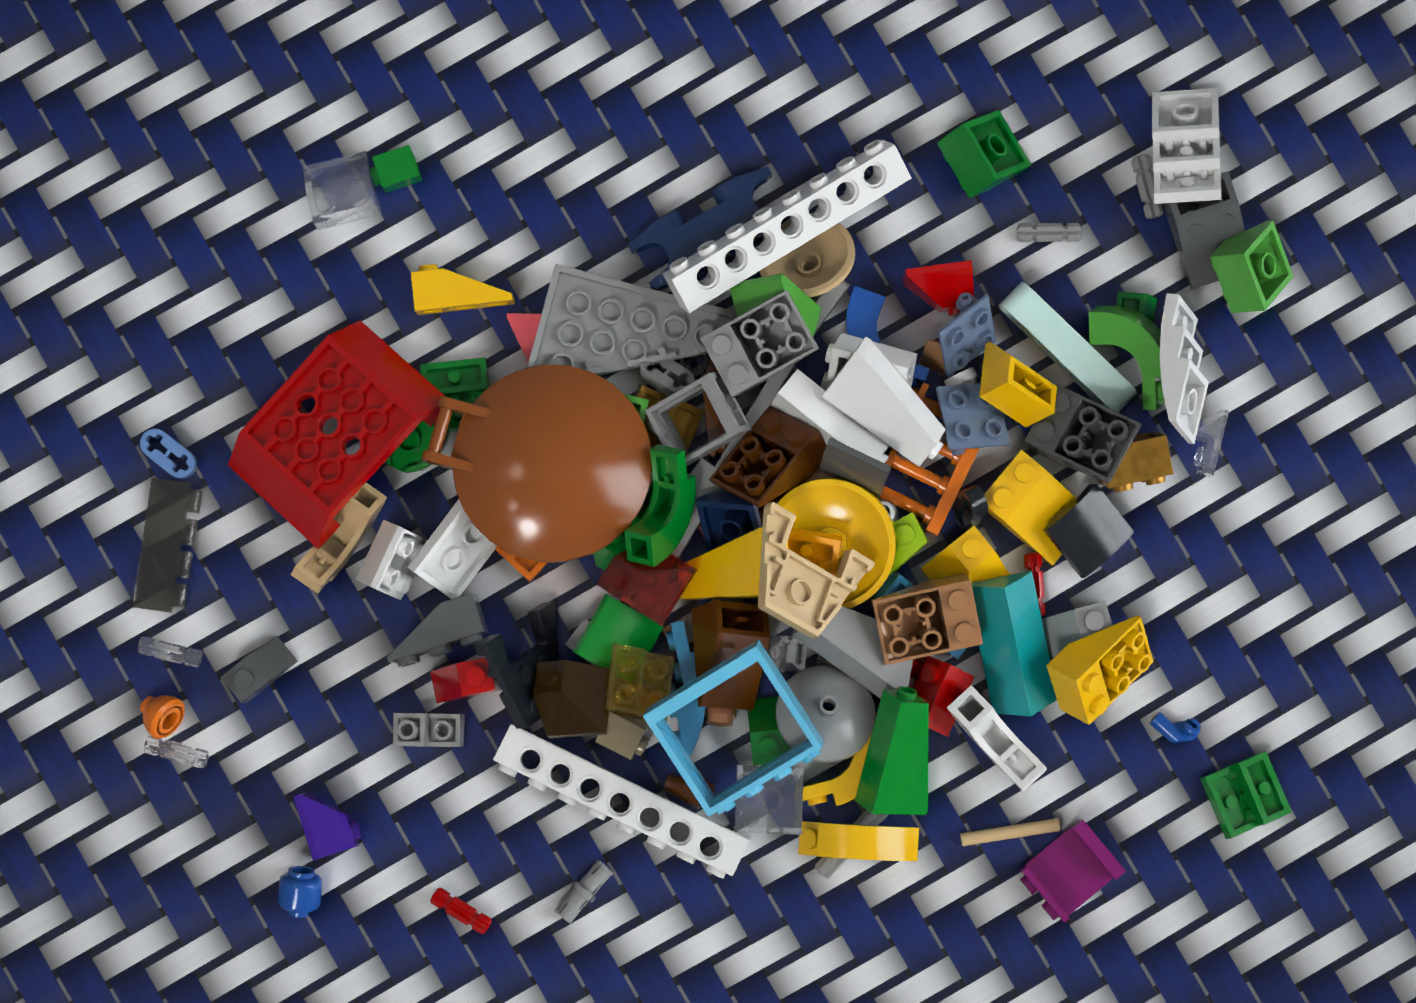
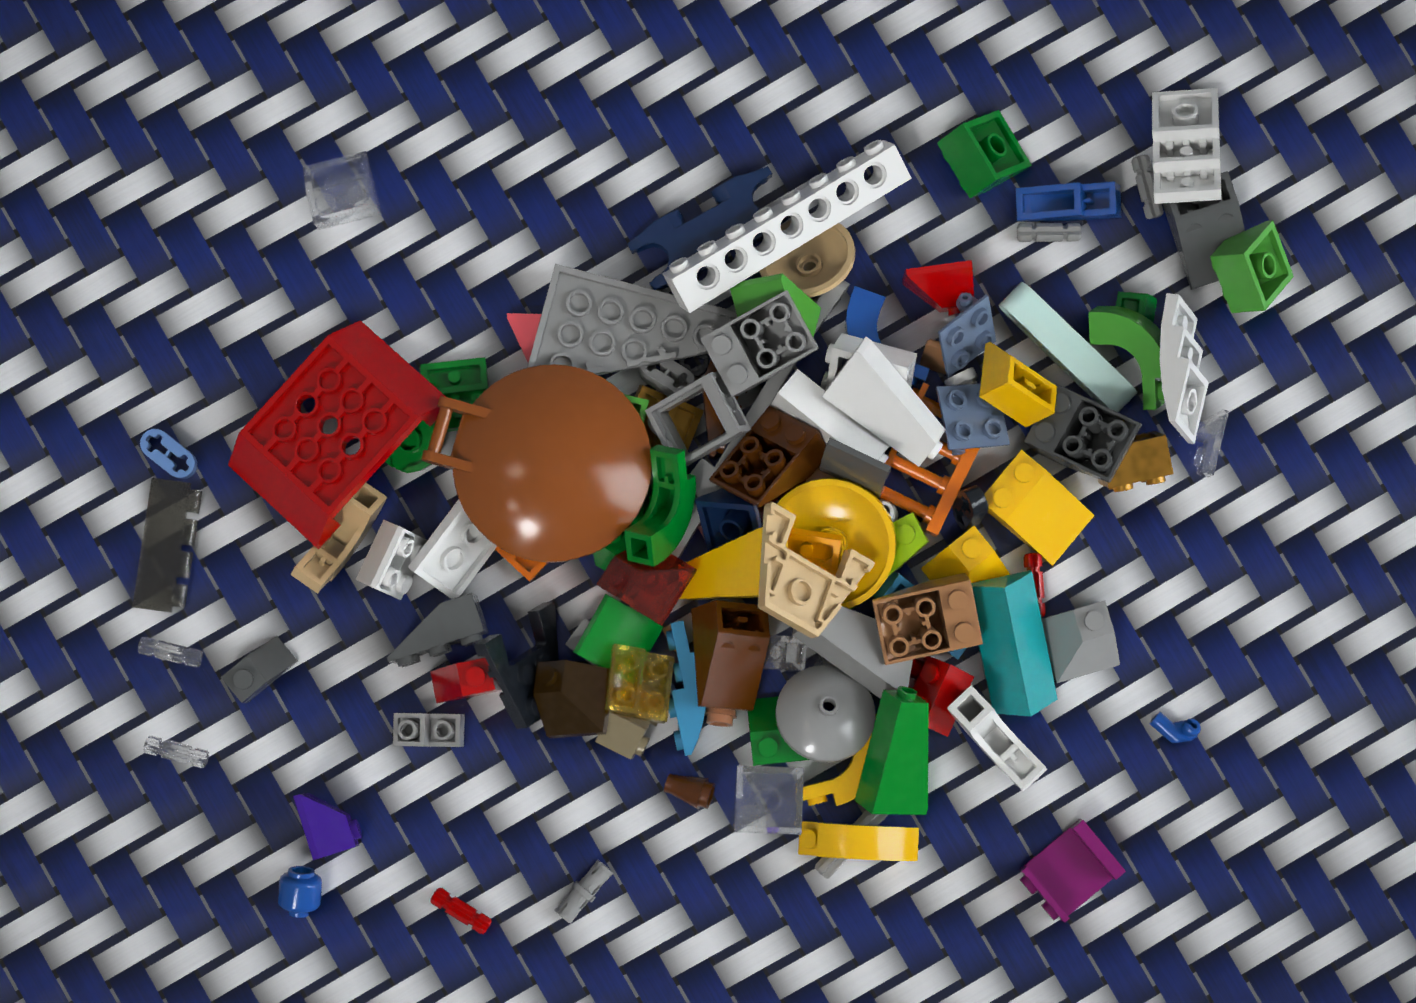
orange brick [140,695,185,739] -> none
green brick [370,145,423,193] -> none
yellow slope [411,264,515,315] -> none
white brick [493,724,750,879] -> none
medium azure window [643,639,824,817] -> none
tan bar [960,818,1060,846] -> none
black slope [1043,484,1134,578] -> none
yellow slope [1046,615,1153,725] -> none
green slope [1200,751,1292,839] -> none
none -> blue slope [1016,181,1122,222]

